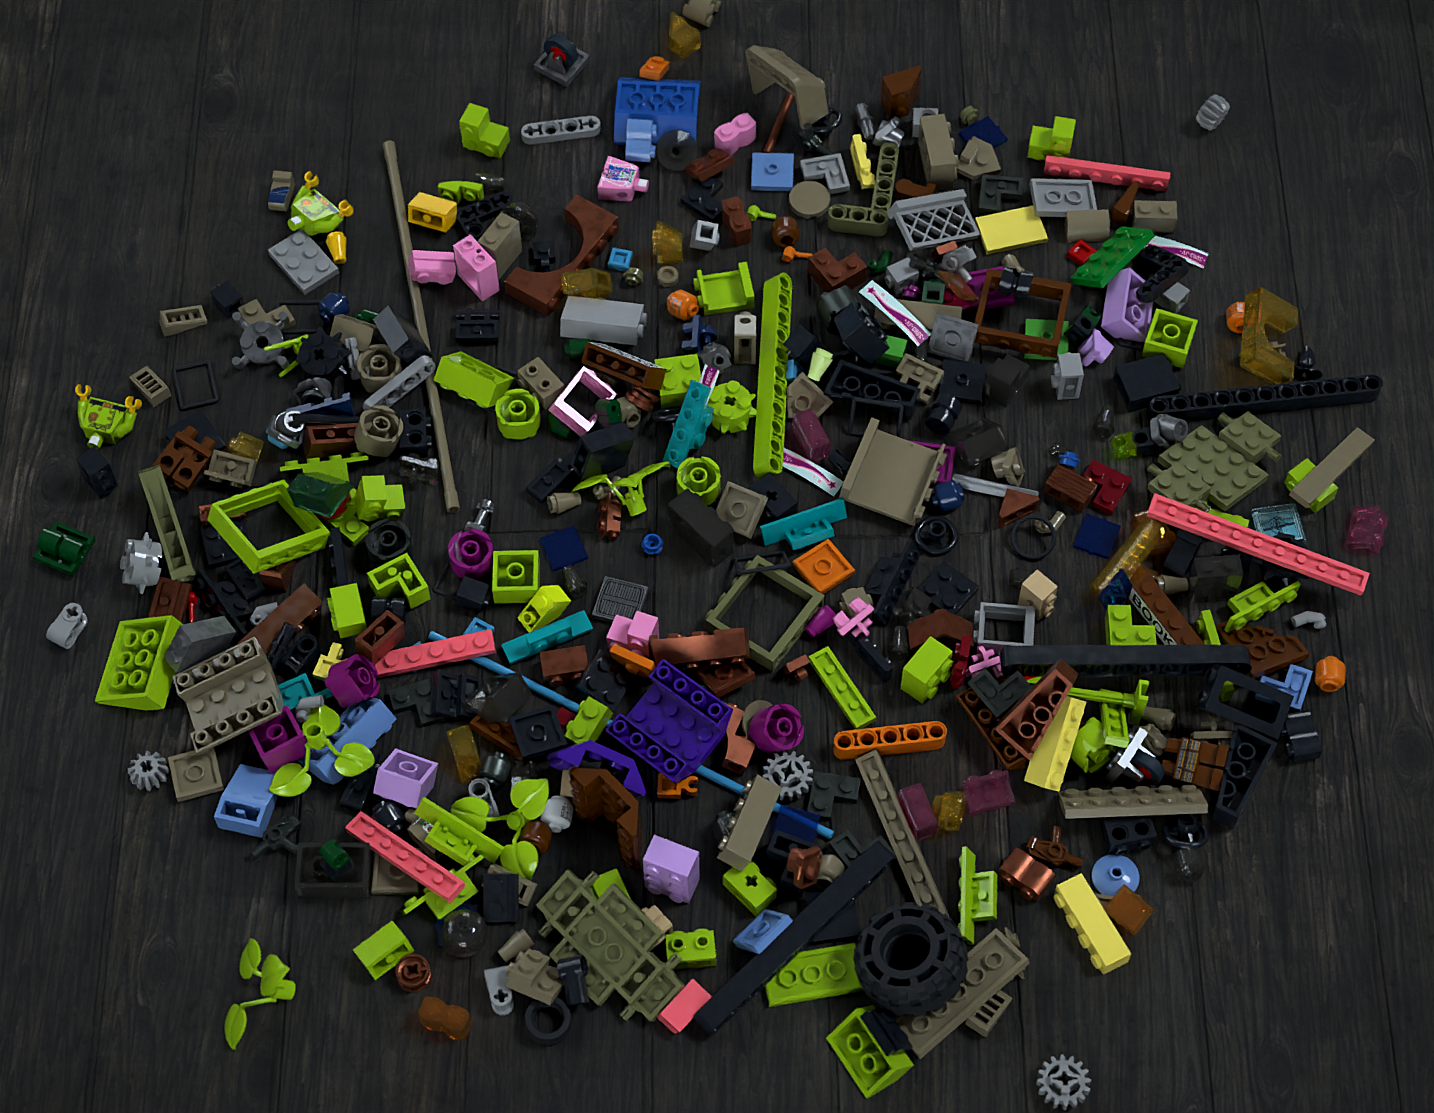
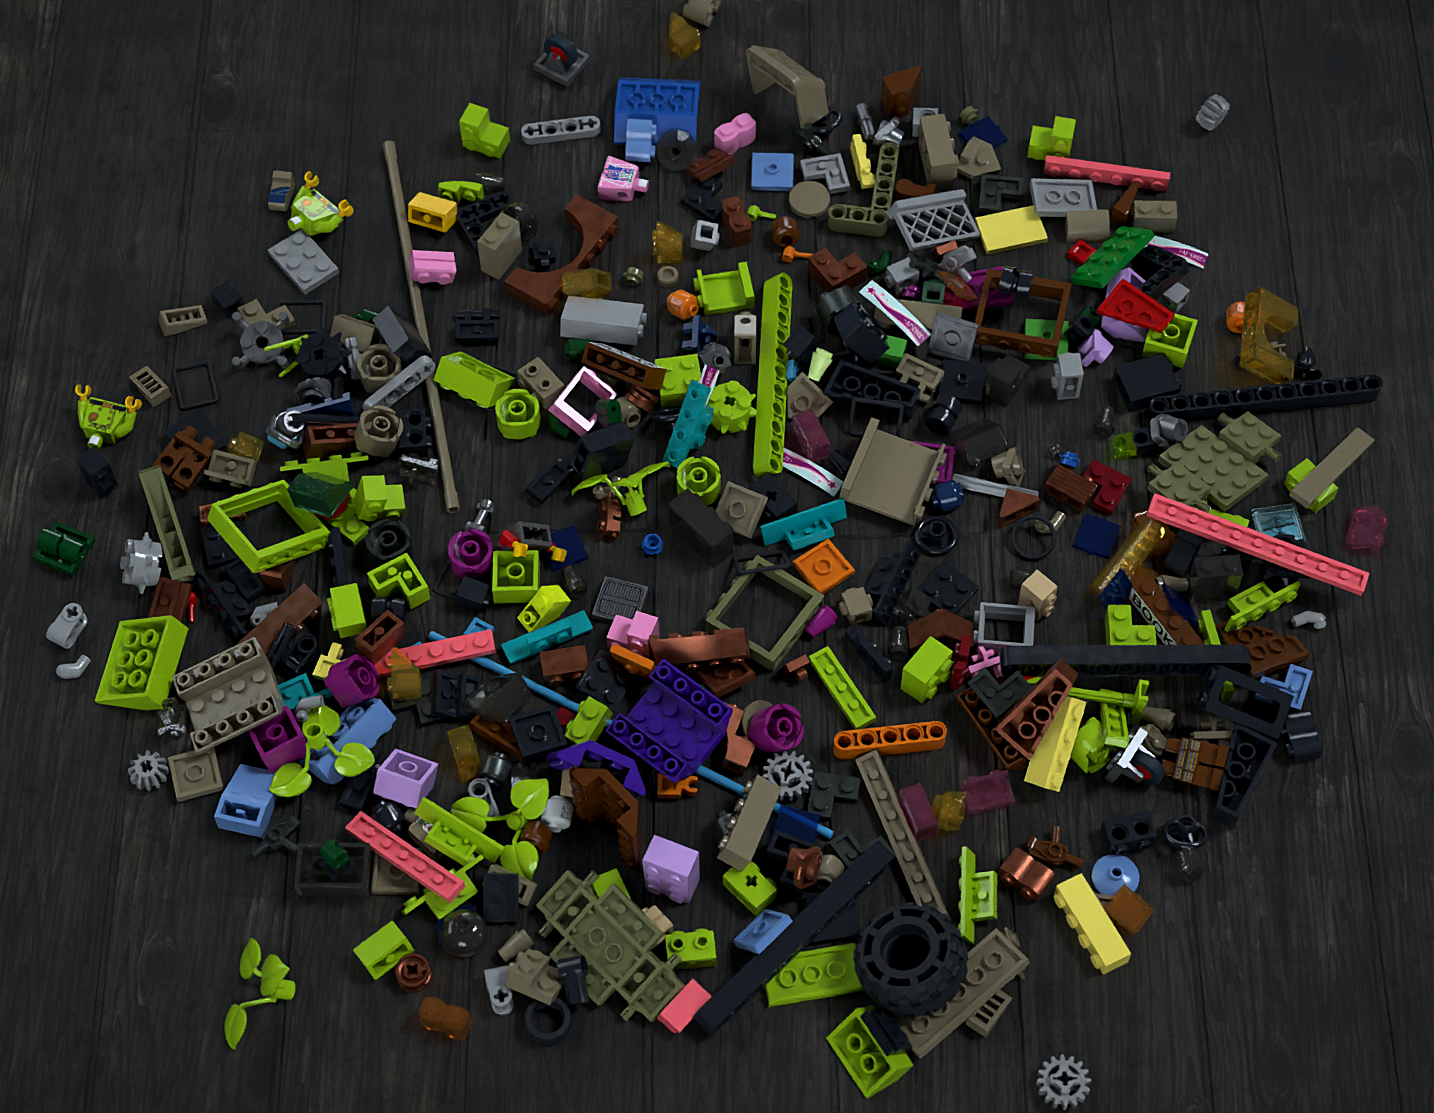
flat silver brick [164,616,236,673] -> none
dark blue head [318,292,349,324] -> none
yellow cone [326,231,346,264] -> none
bright pink window [453,234,499,302] -> none
dark tan cone [547,492,581,514] -> none
dark azure tile [607,248,633,272] -> none
orange plate [639,57,670,81] -> none
copper bar [763,92,795,153] -> none
bright pink hips [832,597,874,637] -> none
dark tan arm [1002,254,1024,272] -> none
dark tan plate [1059,784,1208,819] -> none
orange head [1315,656,1346,692] -> none
none -> light grey arm [56,655,91,679]
none -> clear smoke hips [157,697,188,738]
none -> clear yellow slope [387,647,422,699]
none -> torso [497,521,566,562]
none -> red wing [1096,278,1175,334]
none -> clear blue piece [1161,583,1199,627]

